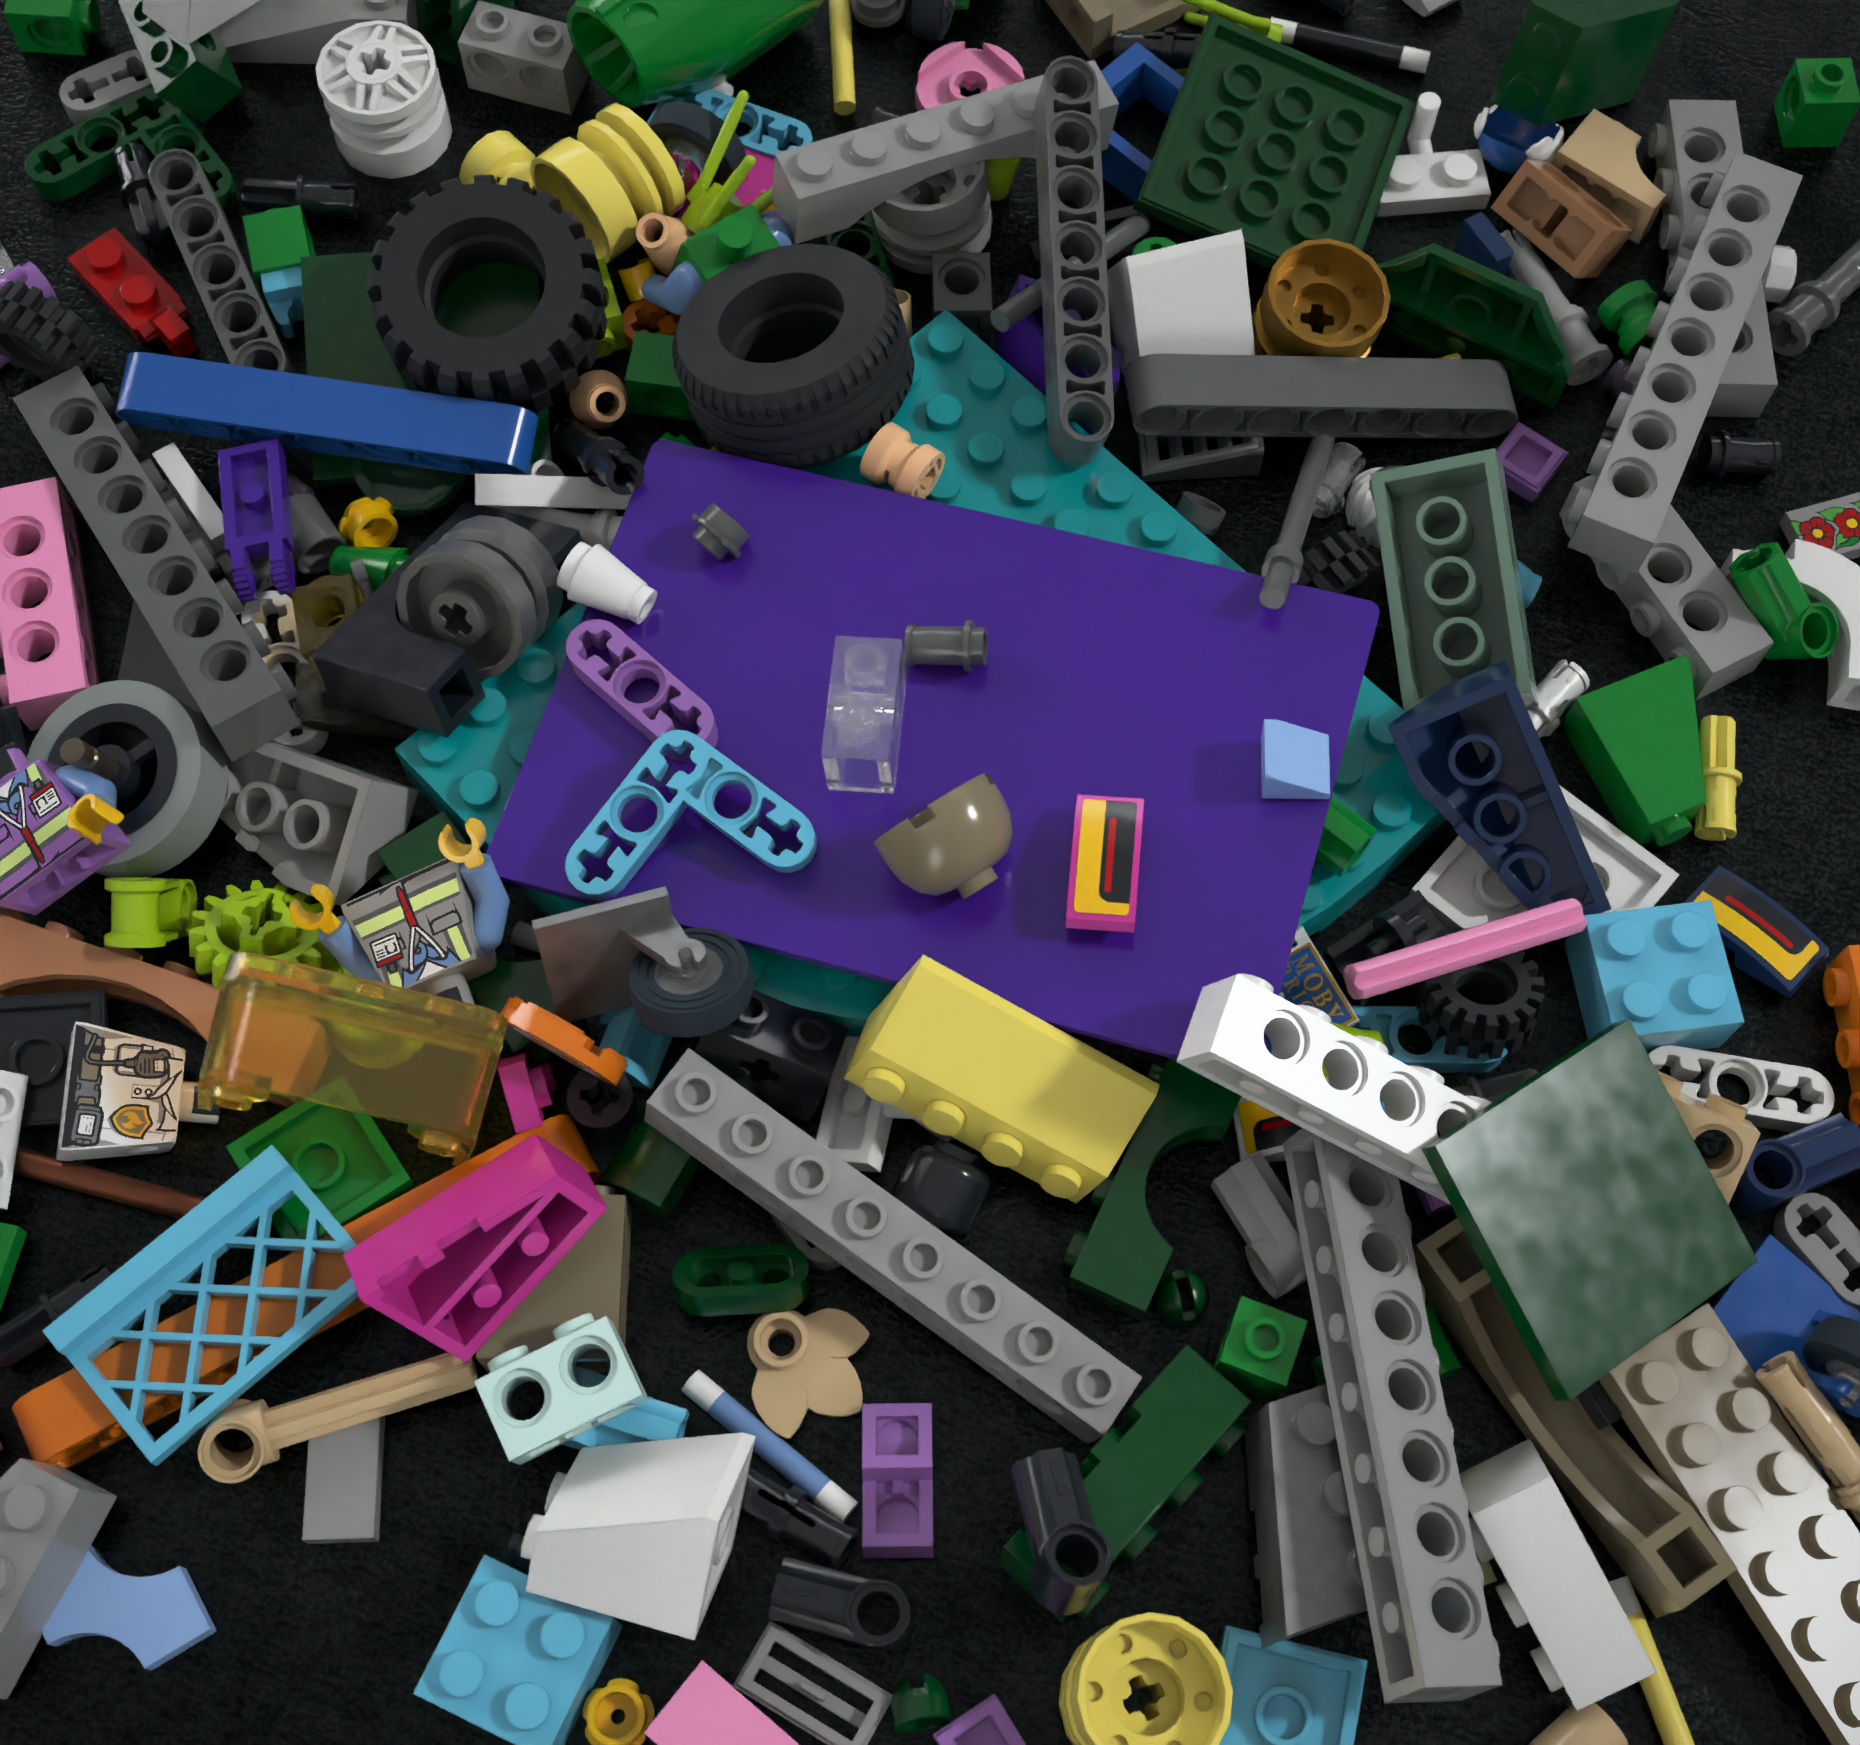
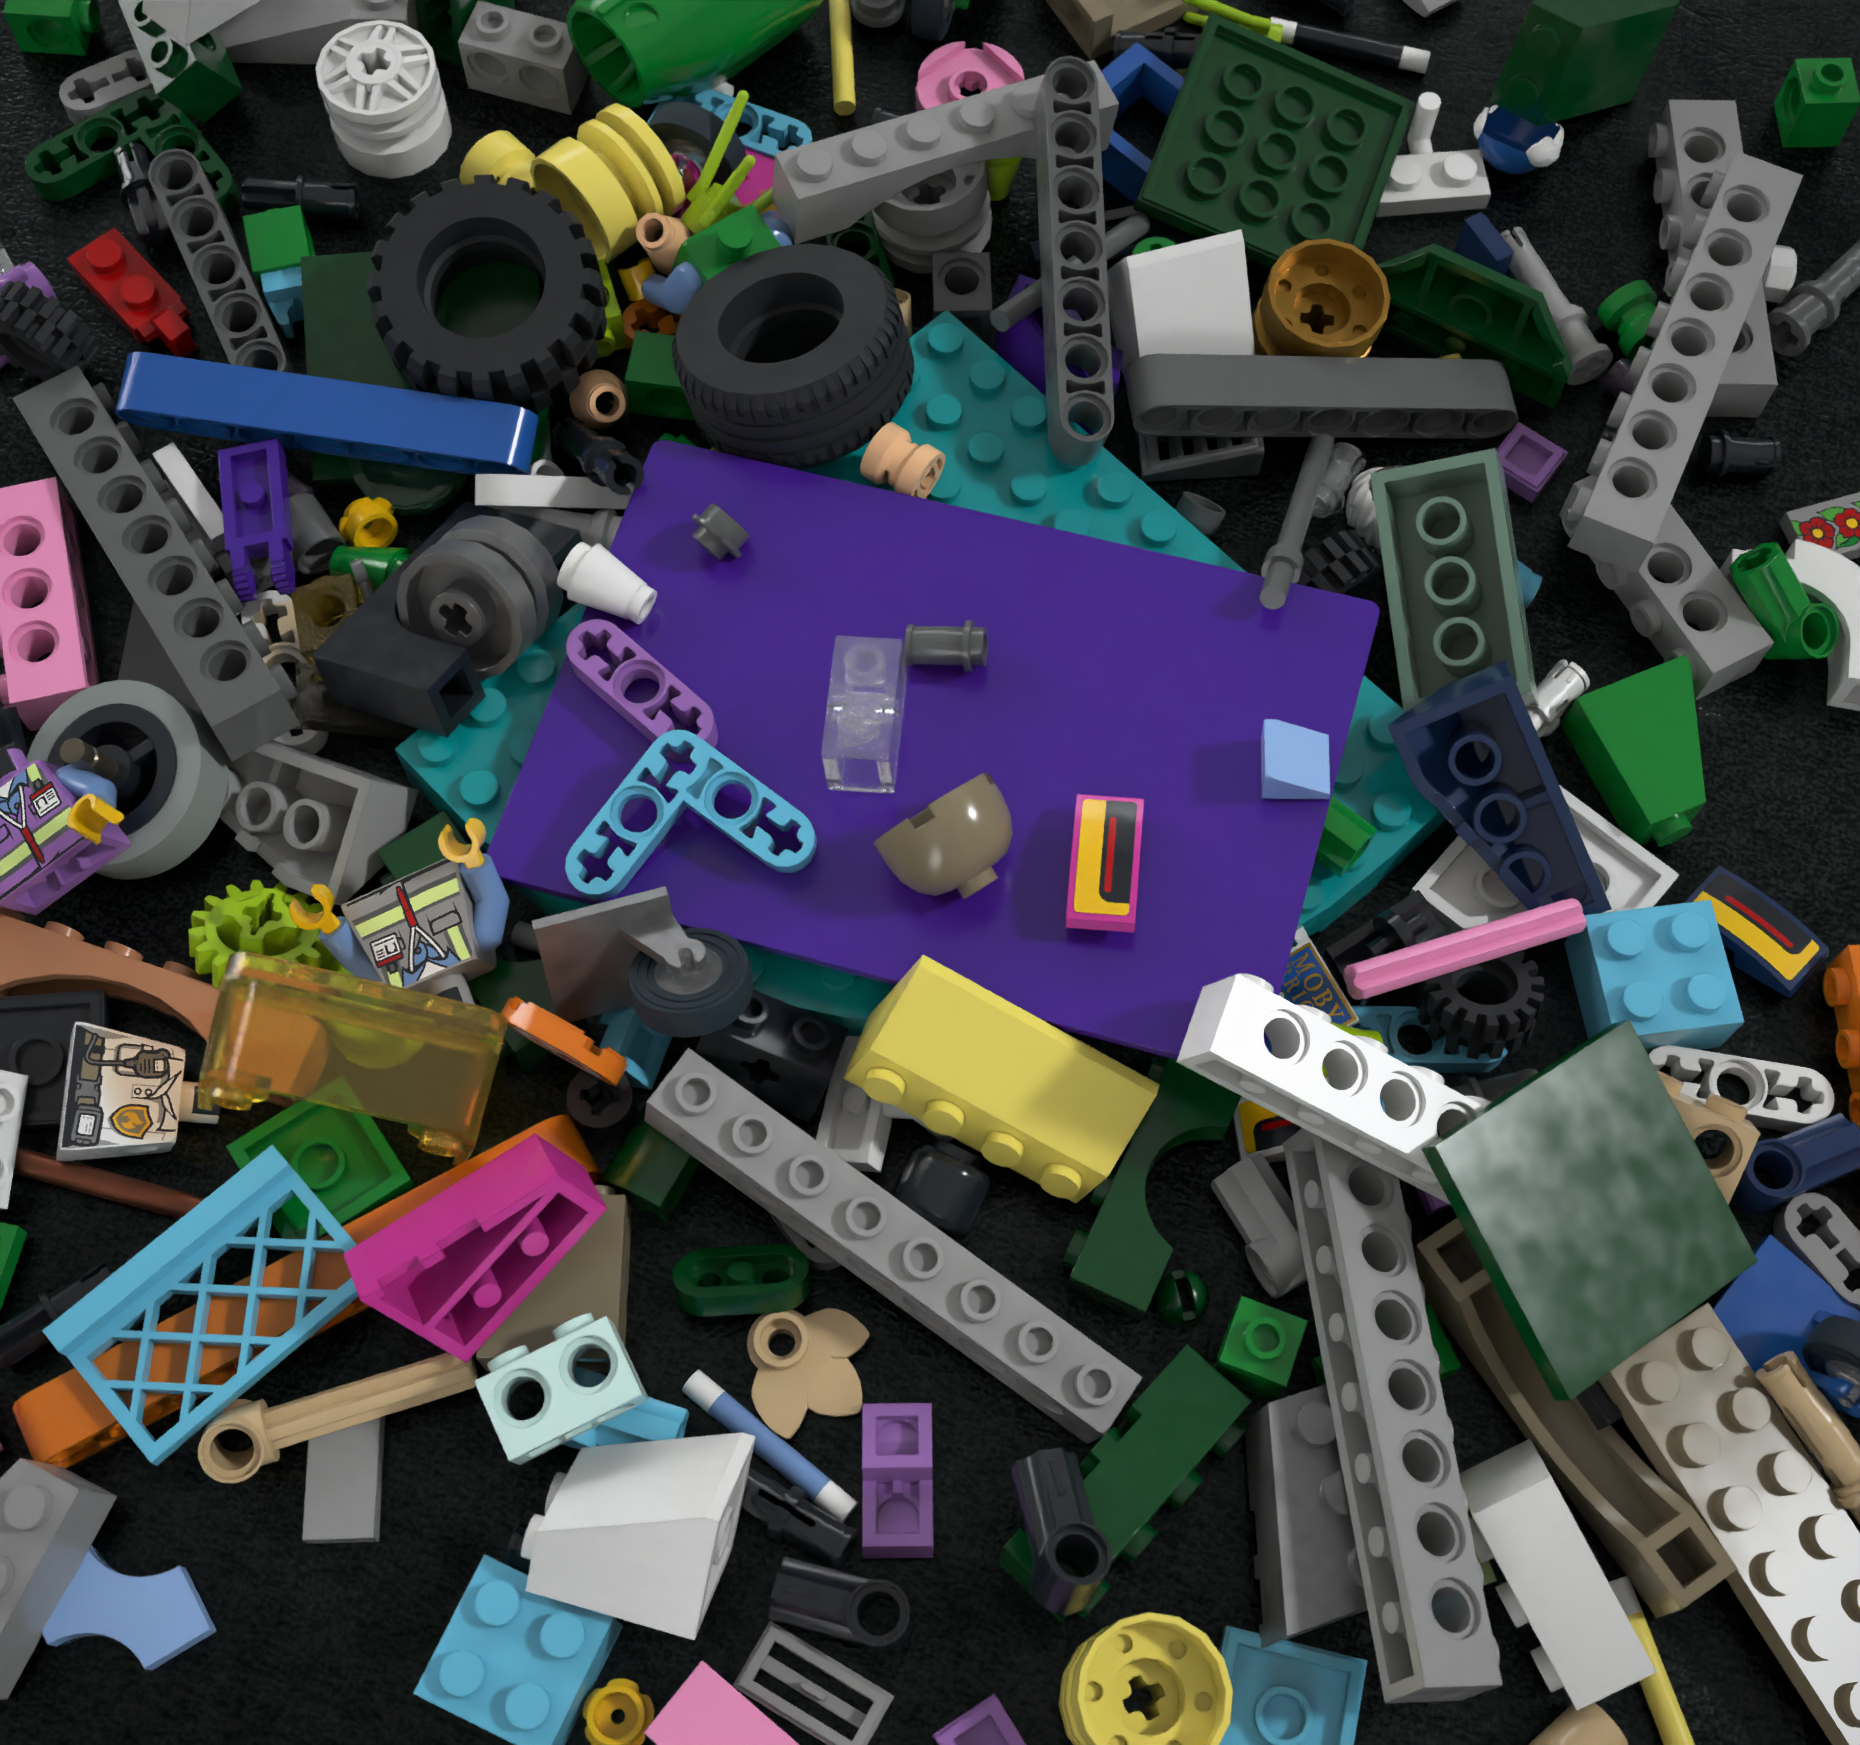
lime piece [104,877,197,948] -> none
dark pink plate [498,1053,557,1134] -> none
dark green hinge [891,1673,952,1733] -> none
medium nougat brick [1491,160,1634,278] -> none
tan arch [1553,109,1666,244] -> none
light yellow axle [1694,715,1742,841] -> none

